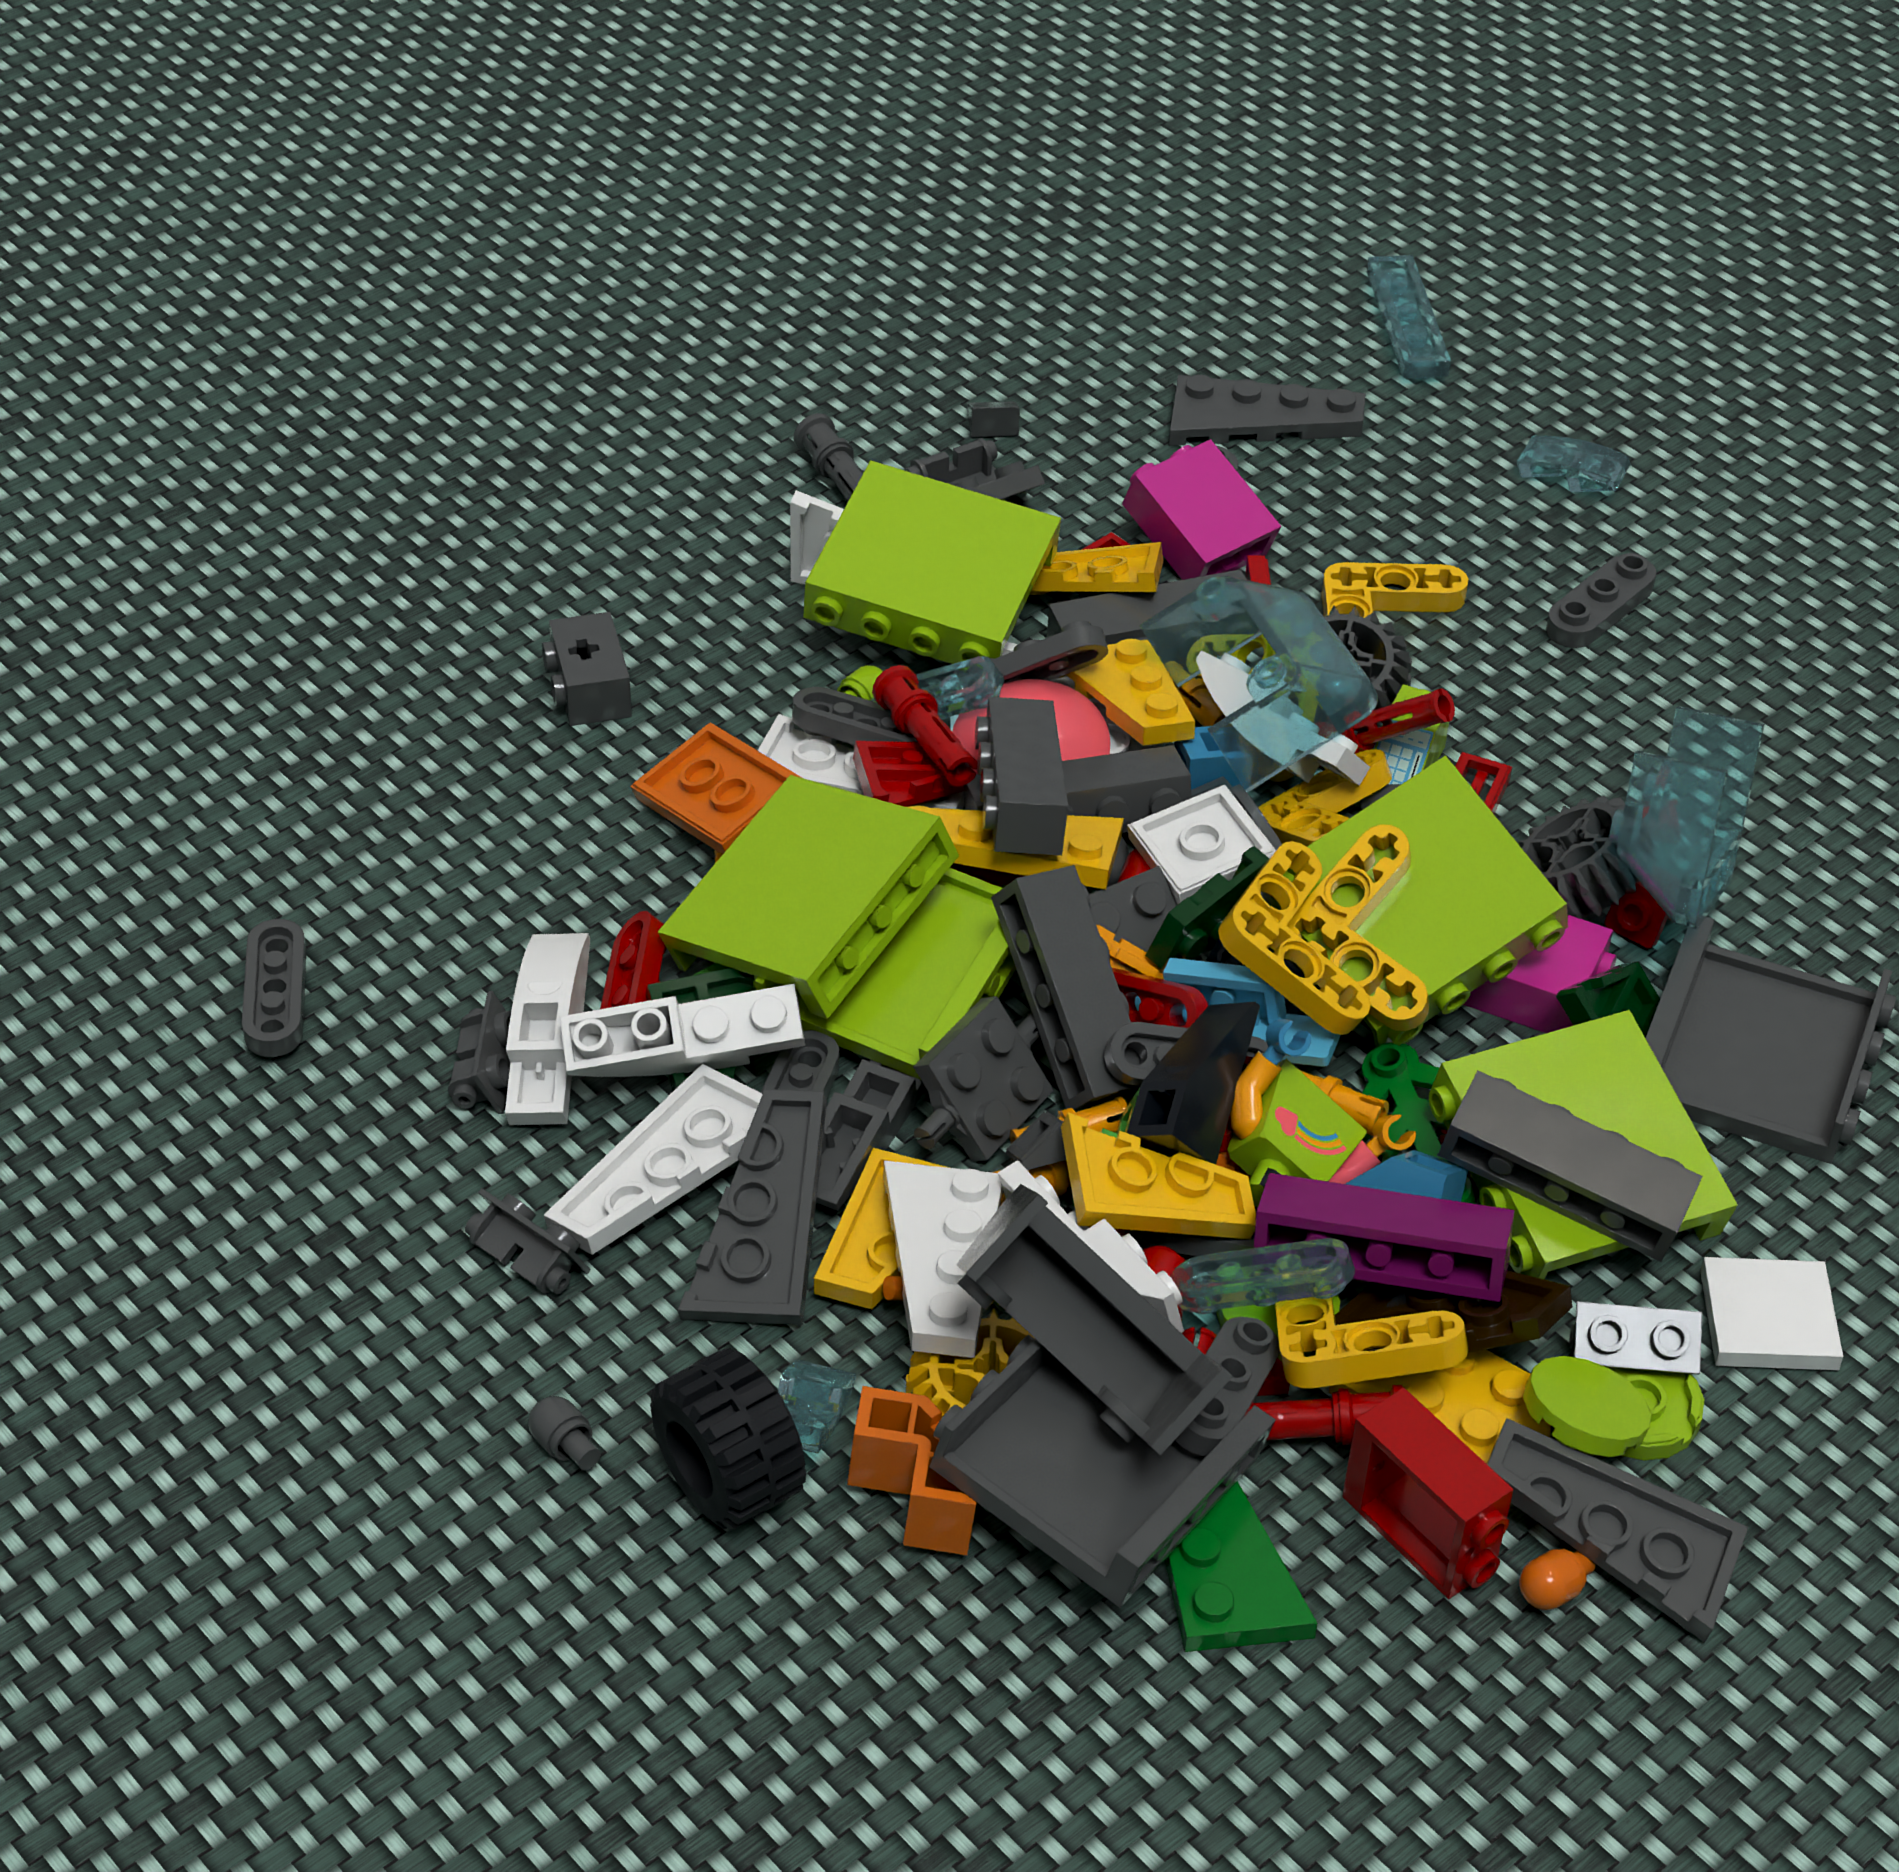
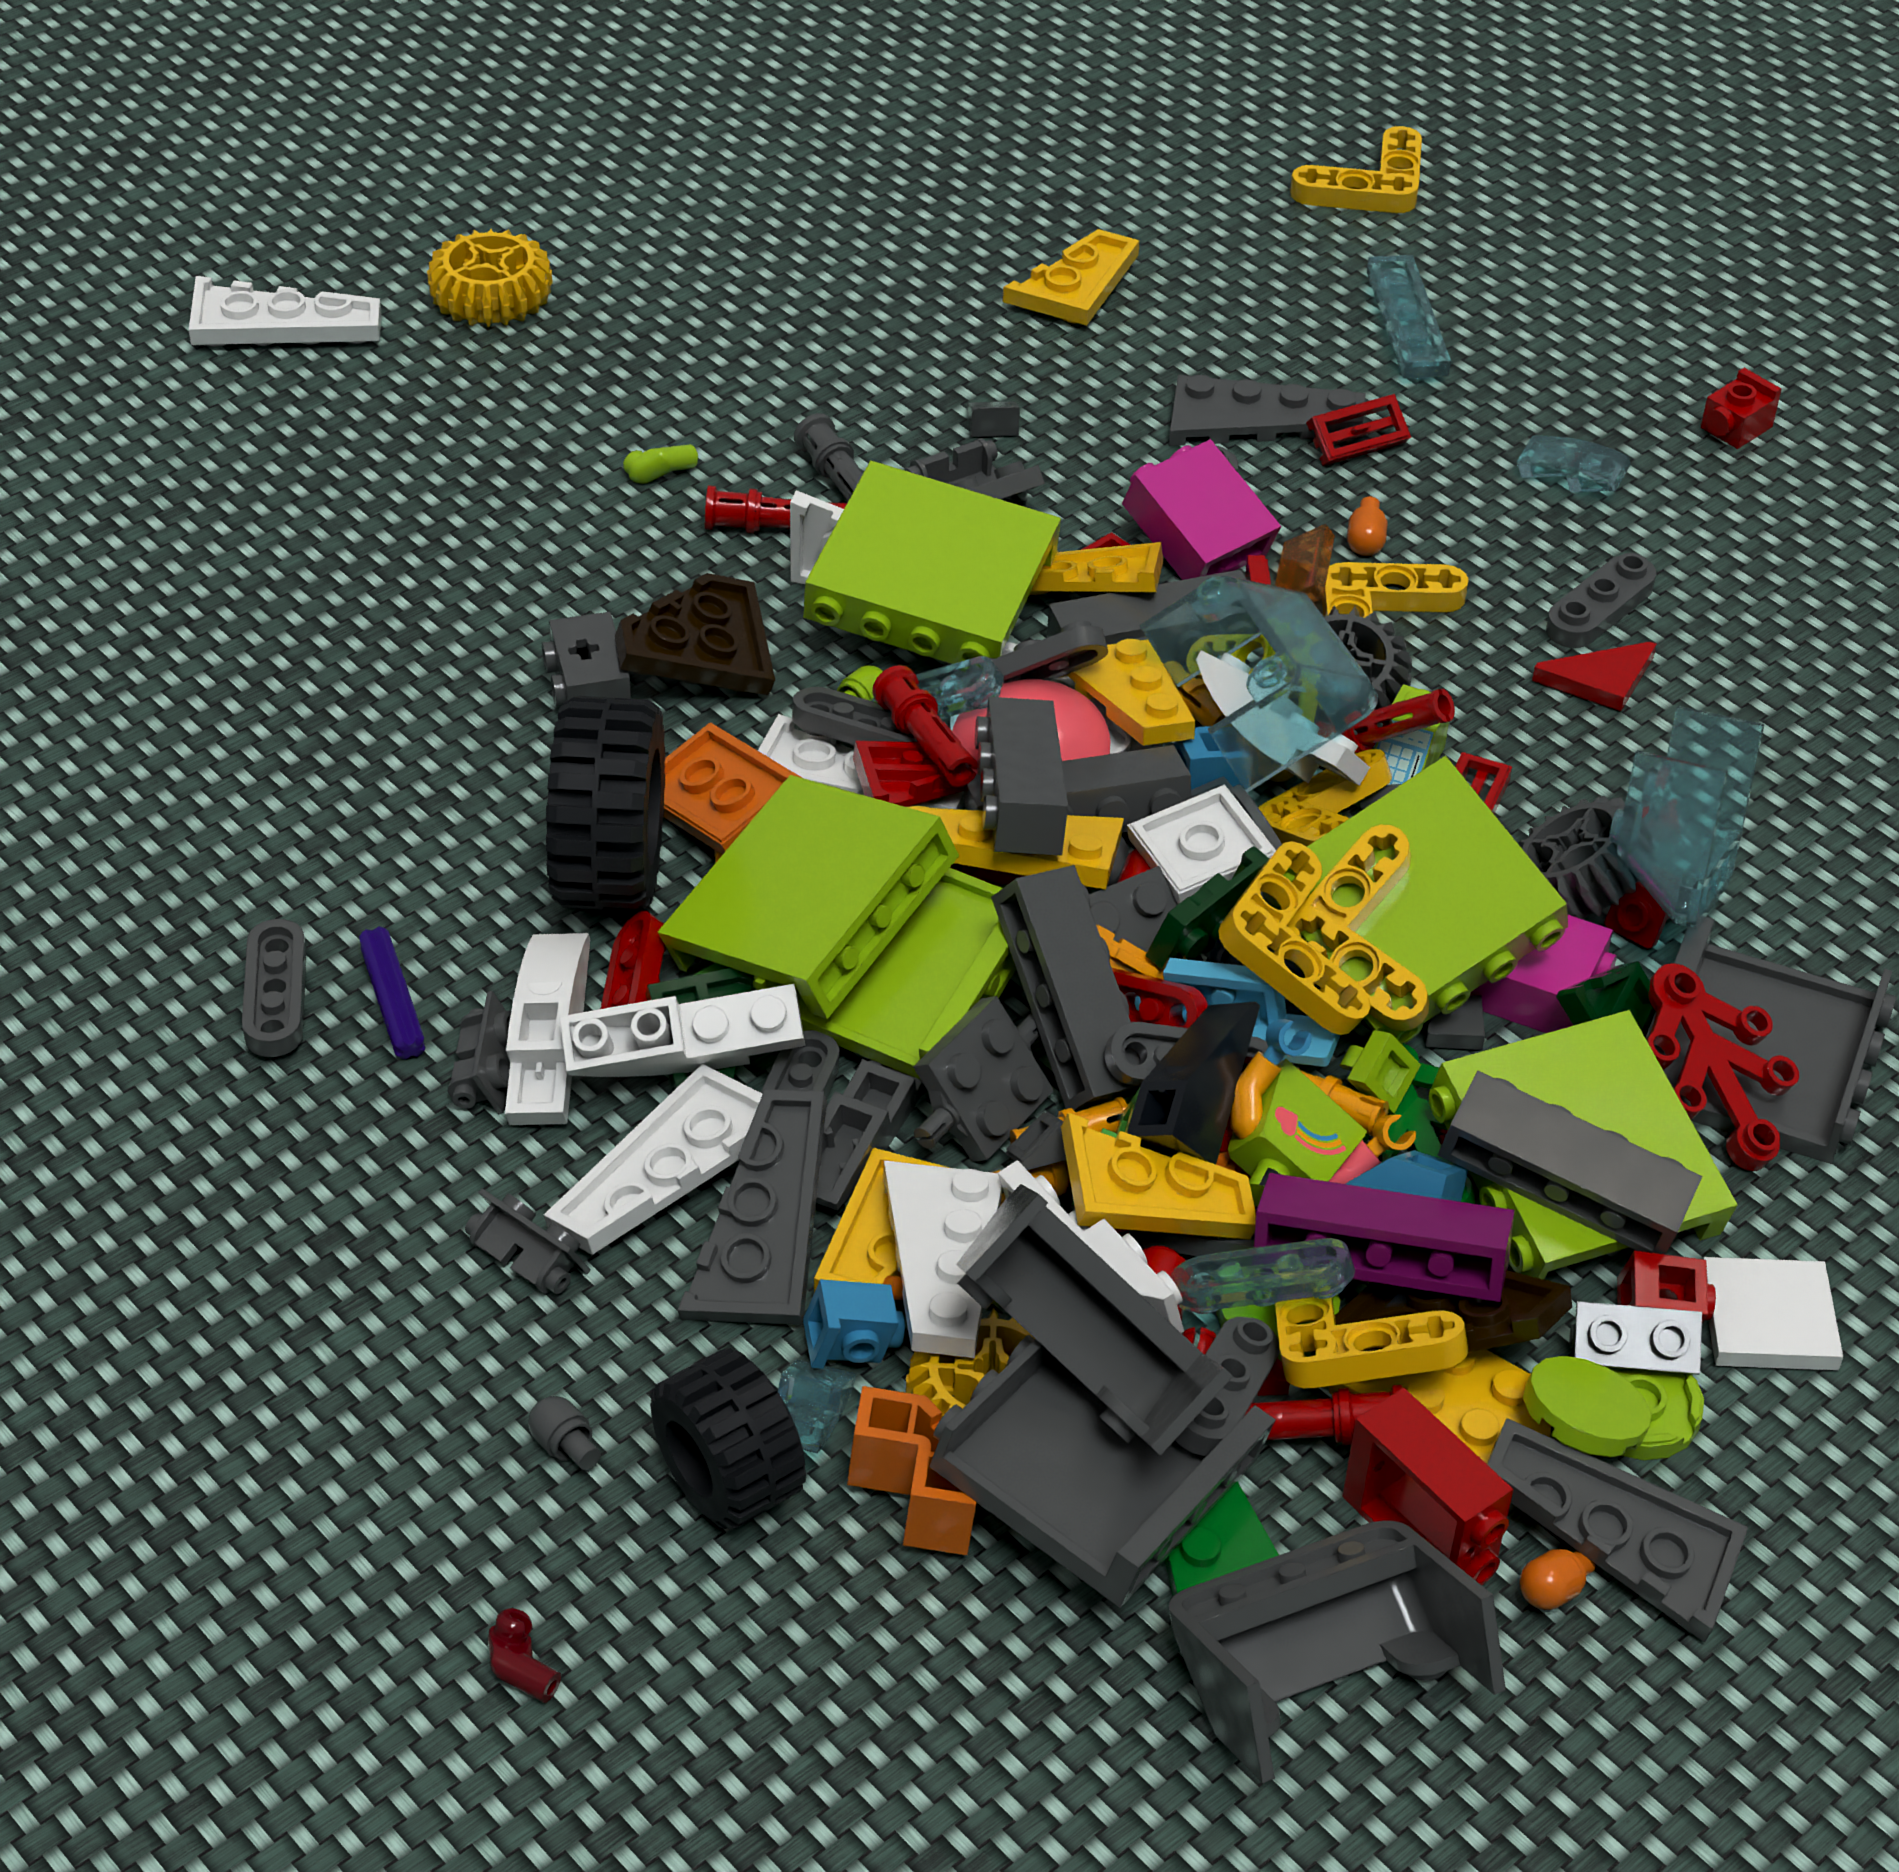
none -> white wing [189,276,381,347]
none -> dark purple axle [359,926,426,1060]
none -> yellow gear [427,228,553,327]
none -> dark red arm [487,1608,561,1703]
none -> black tyre [546,696,665,912]
none -> dark brown plate [615,573,775,696]
none -> lime arm [623,444,698,484]
none -> red pin [705,485,847,533]
none -> dark azure brick [803,1279,905,1369]
none -> yellow wing [1003,229,1140,326]
none -> dark grey windscreen [1169,1521,1506,1783]
none -> clear orange tile [1271,524,1335,616]
none -> yellow beam [1290,126,1422,213]
none -> red tile [1306,394,1411,466]
none -> lime tile [1339,1030,1421,1114]
none -> orange cylinder [1347,496,1388,556]
none -> dark grey tile [1426,995,1485,1050]
none -> red tile [1532,641,1657,711]
none -> red brick [1617,1250,1716,1324]
none -> red plant [1646,963,1799,1171]
none -> red brick [1700,367,1782,449]

